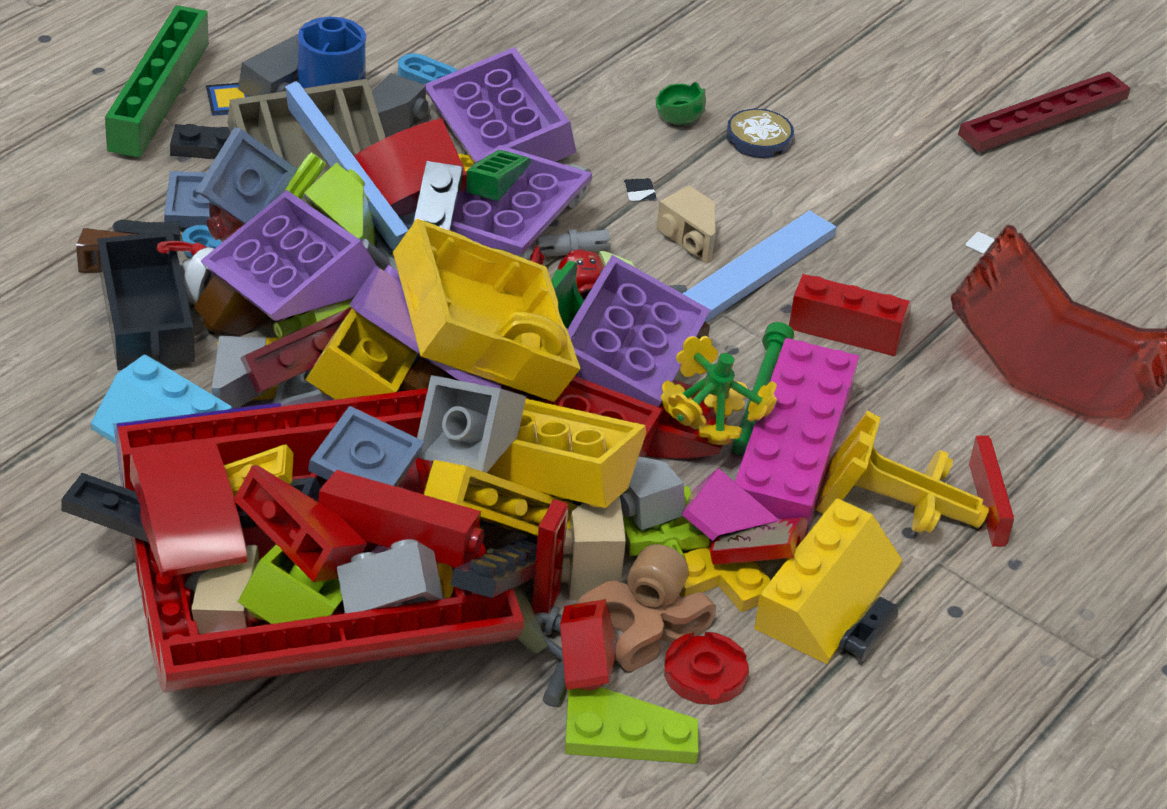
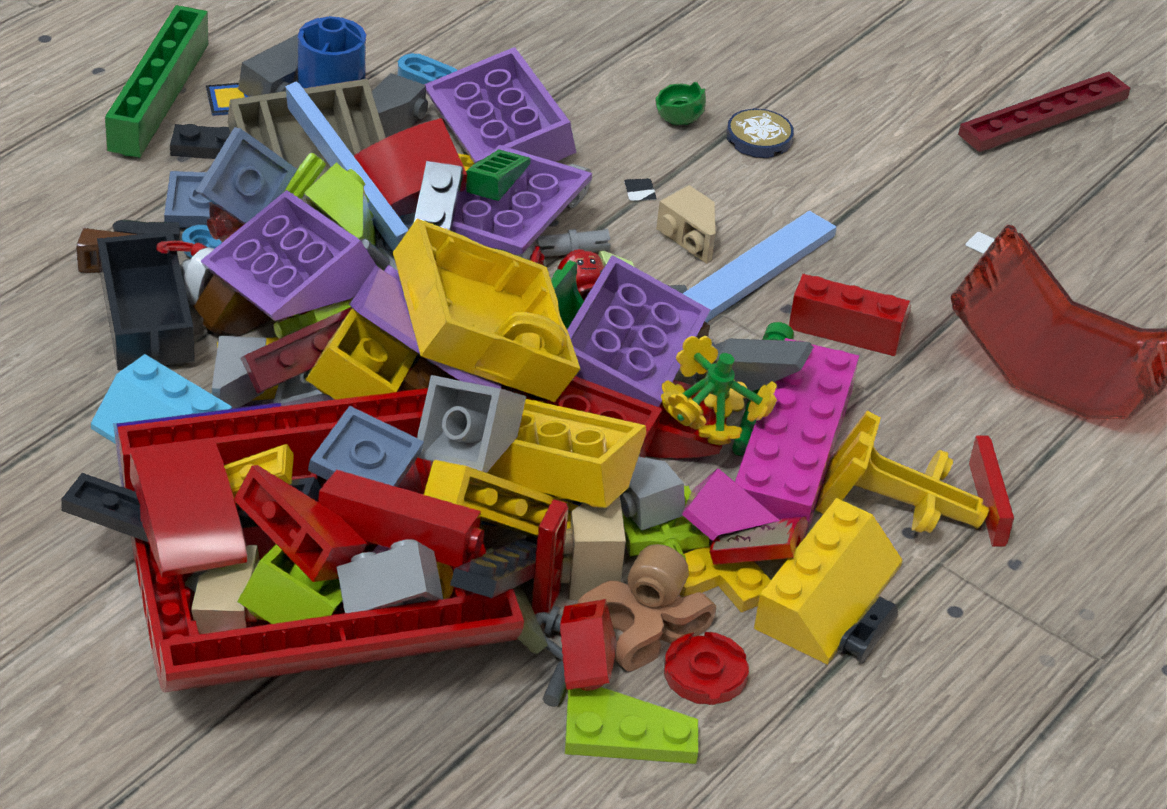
none -> dark grey slope [691,338,814,391]

